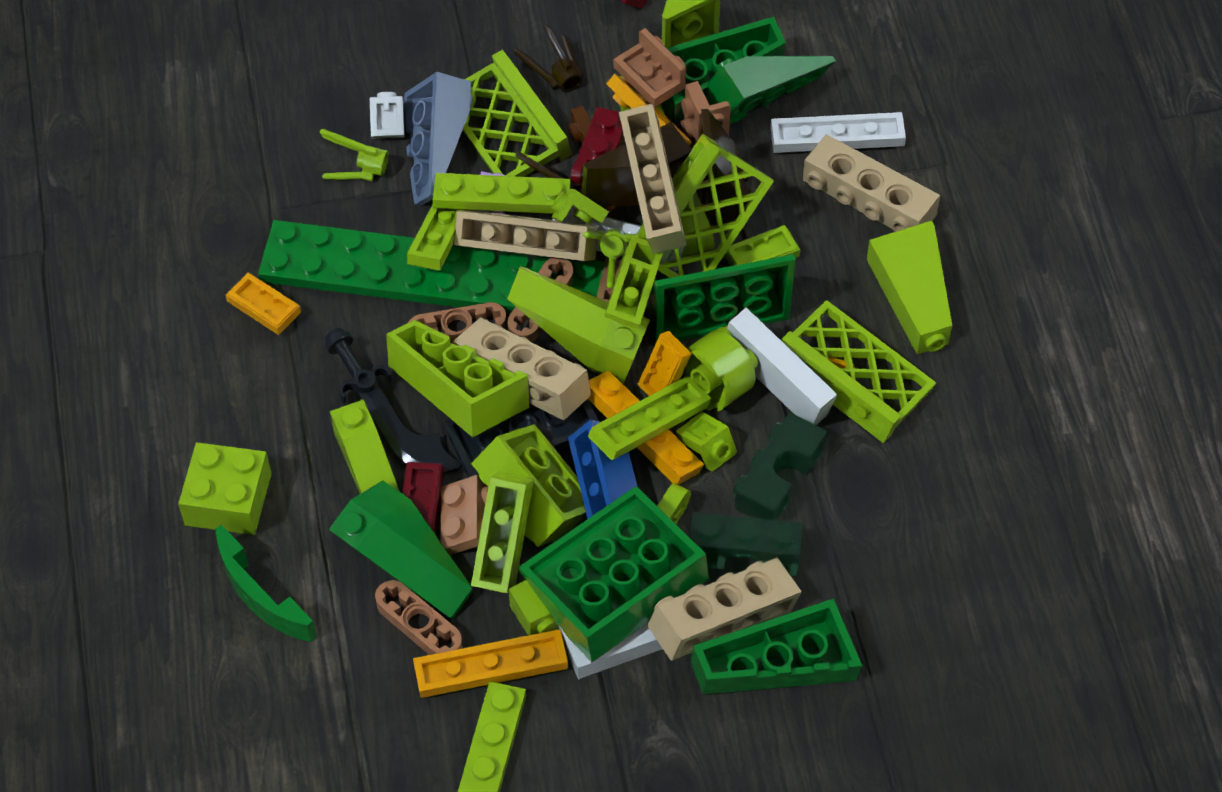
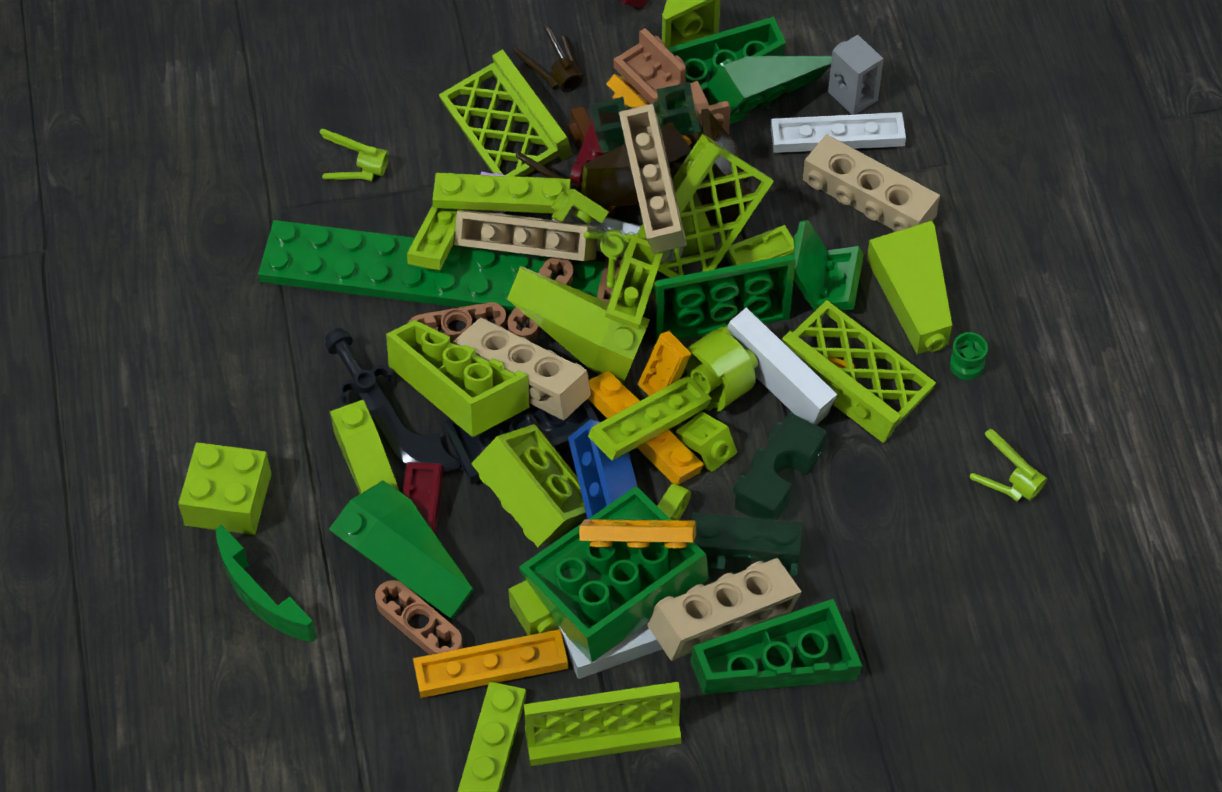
light orange plate [226,272,301,335] -> none
white bracket [370,92,405,139] -> none
sand blue wedge [403,72,473,206] -> none
nougat bracket [440,475,488,555] -> none
lime brick [471,472,534,593] -> none
none -> lime fence [524,682,681,766]
none -> light orange plate [579,519,696,548]
none -> clear green arch [590,82,701,153]
none -> green bracket [793,220,864,311]
none -> light grey brick [828,35,884,115]
none -> green wheel [949,332,988,380]
none -> lime plant [969,429,1047,502]

